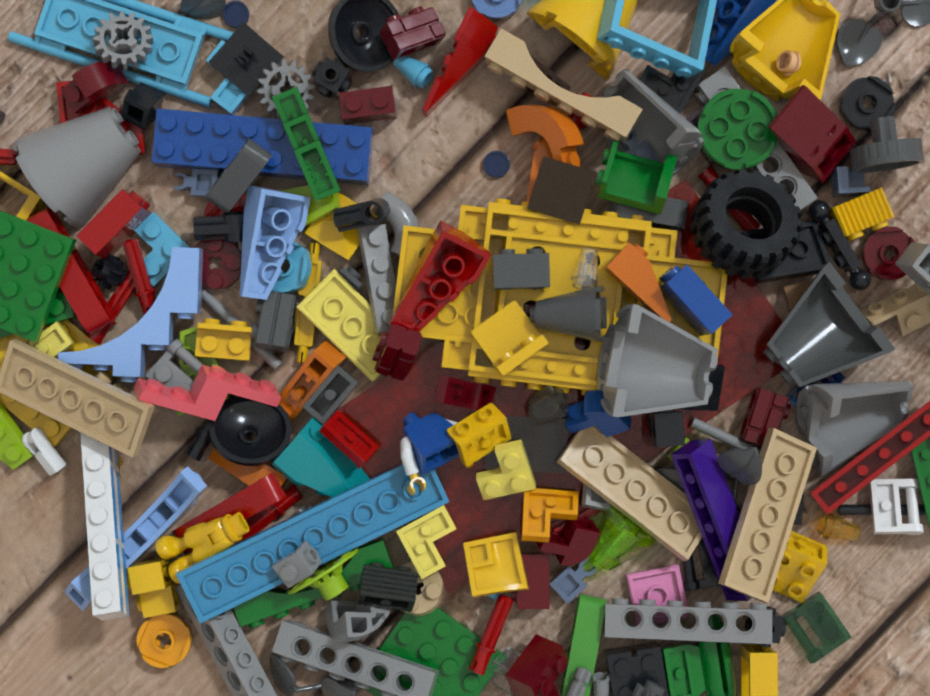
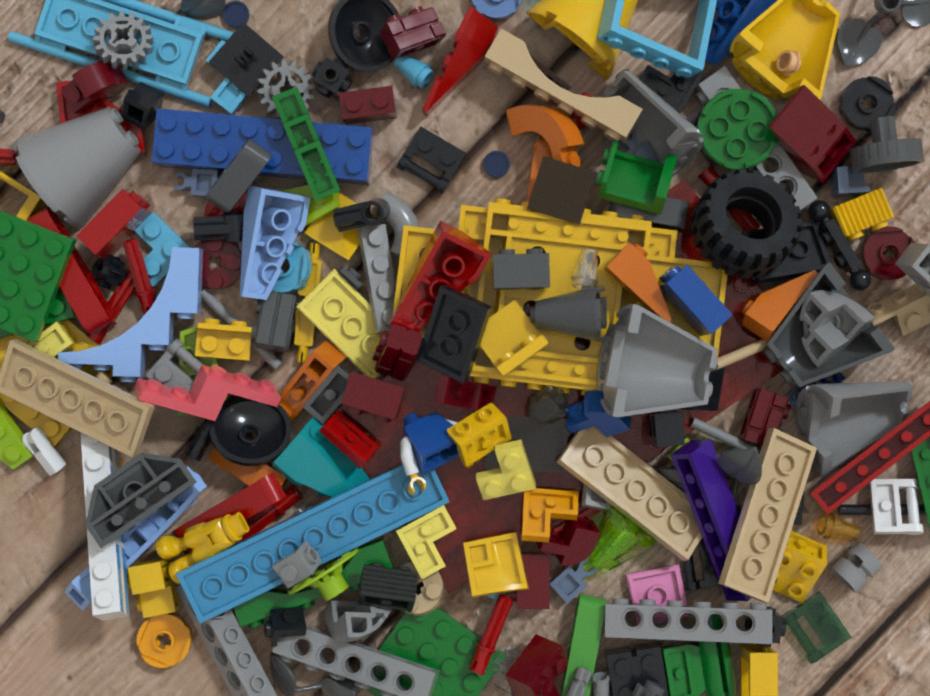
none -> dark grey wedge [85,453,197,548]
none -> black bracket [264,607,307,647]
none -> dark red brick [341,372,406,423]
none -> black plate [396,126,466,194]
none -> black plate [417,285,493,384]
none -> tan bar [715,339,767,370]
none -> orange slope [742,270,818,342]
none -> light grey brick [800,290,875,367]
none -> light grey wheel [831,541,883,593]

